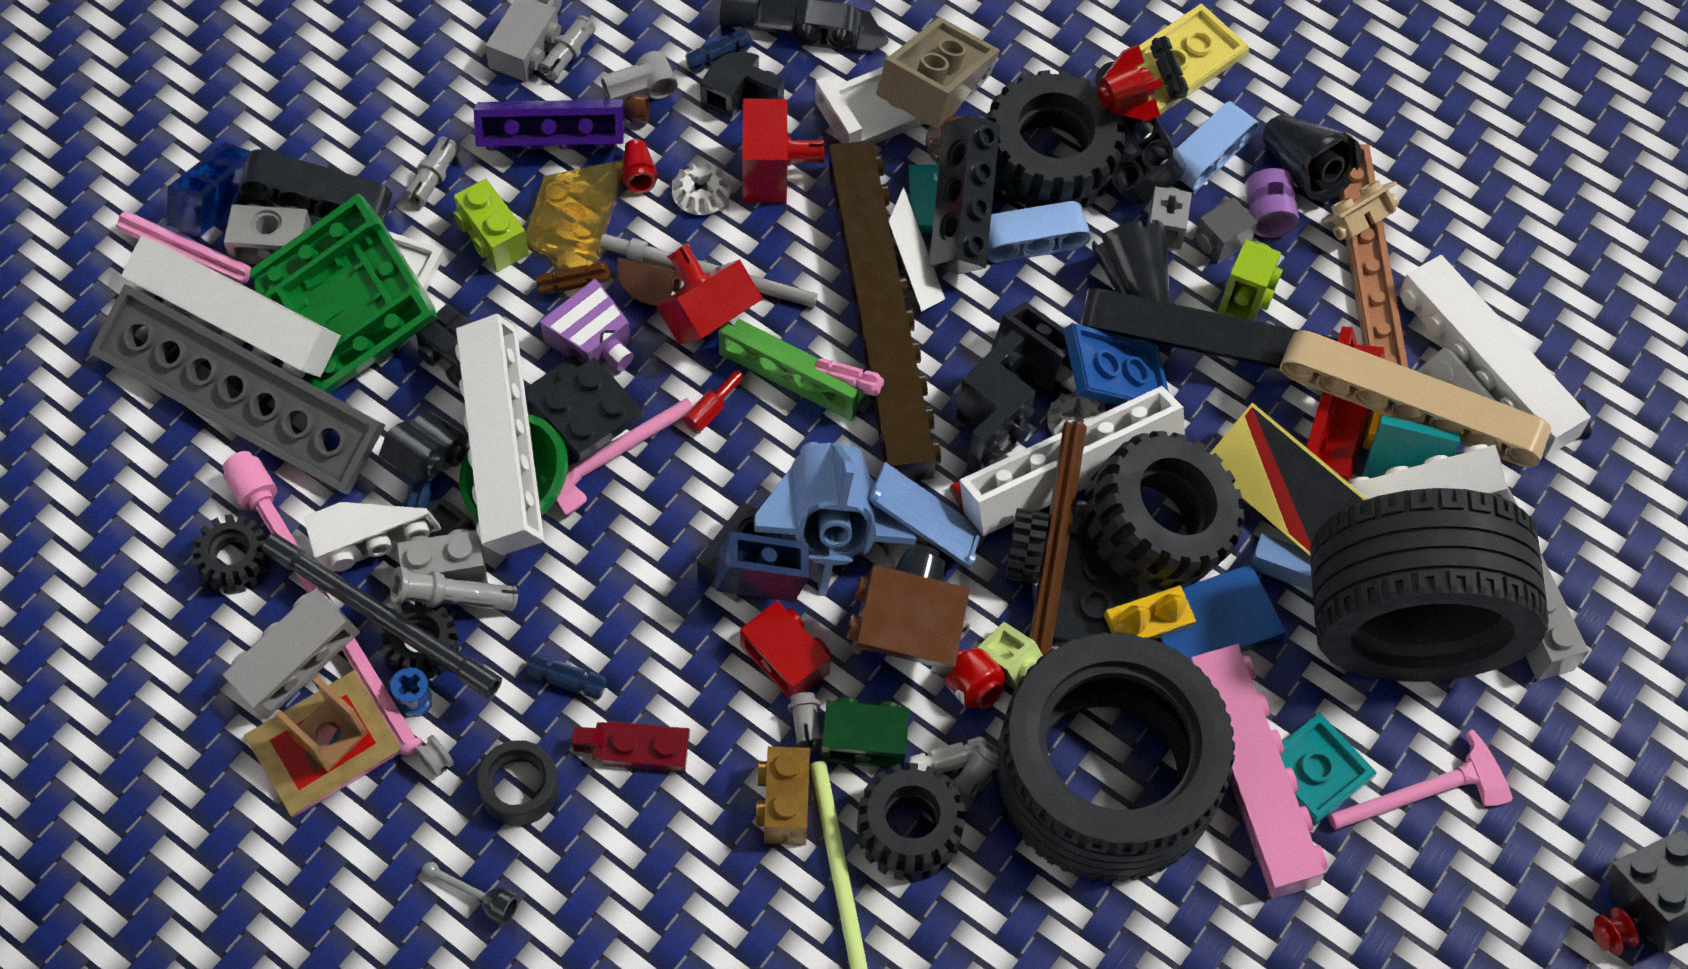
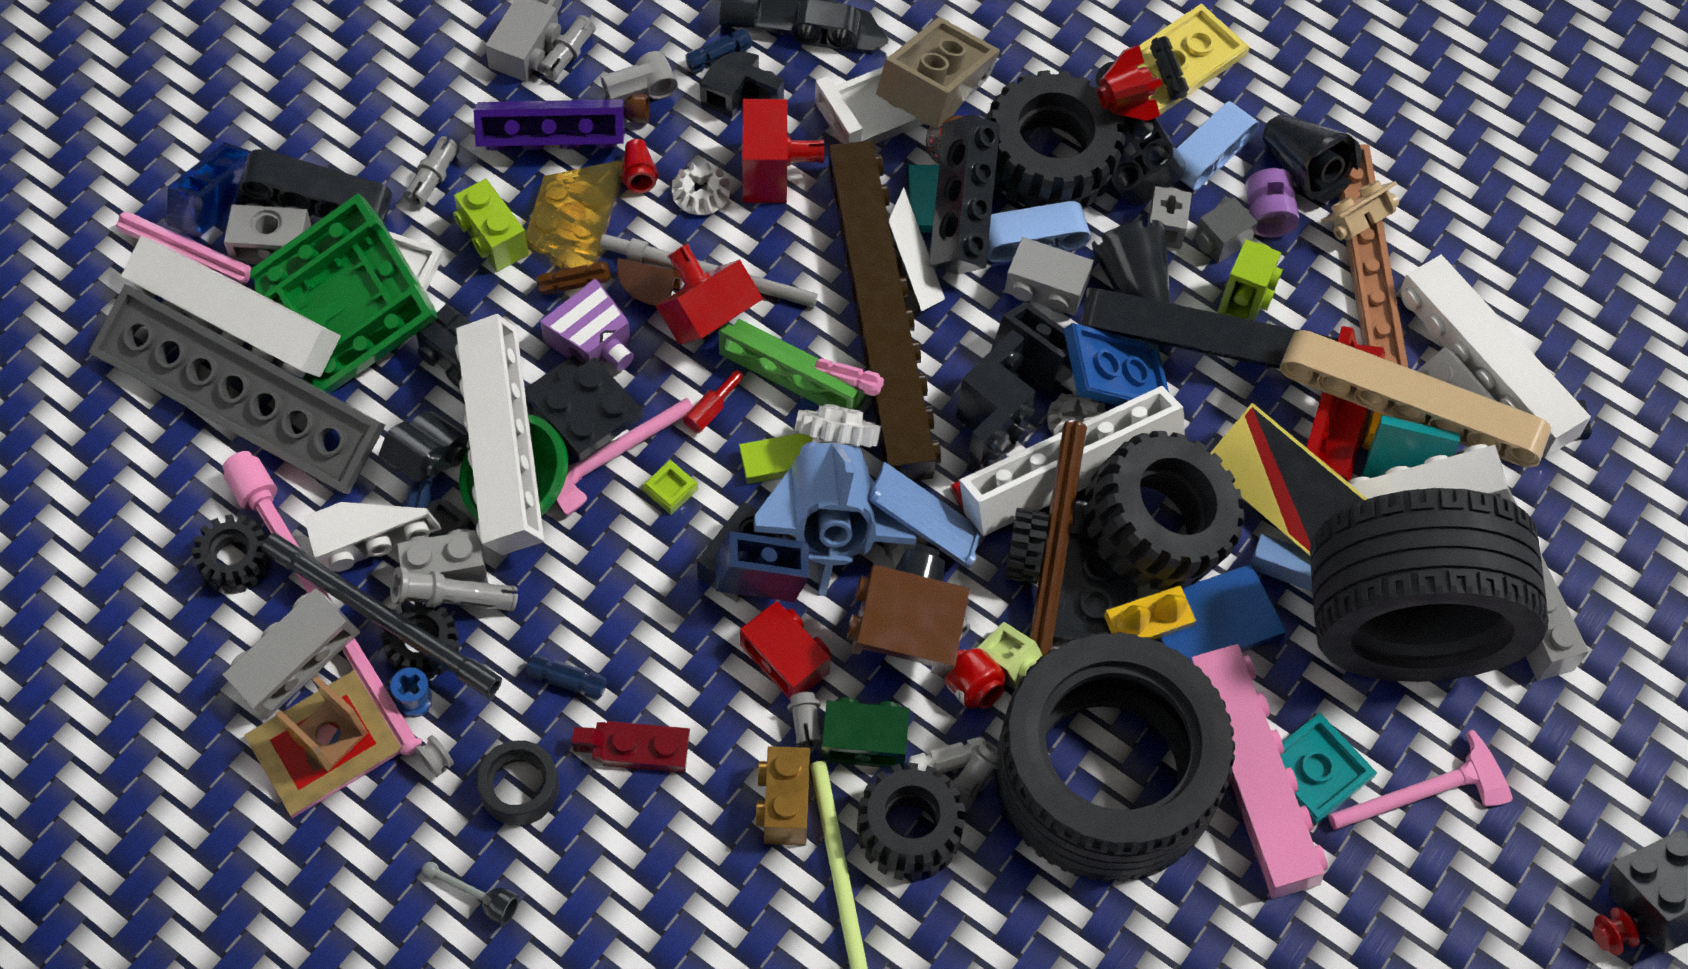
none -> lime tile [643,460,699,515]
none -> lime tile [739,433,813,484]
none -> white gear [794,404,881,447]
none -> light grey brick [1004,237,1094,316]

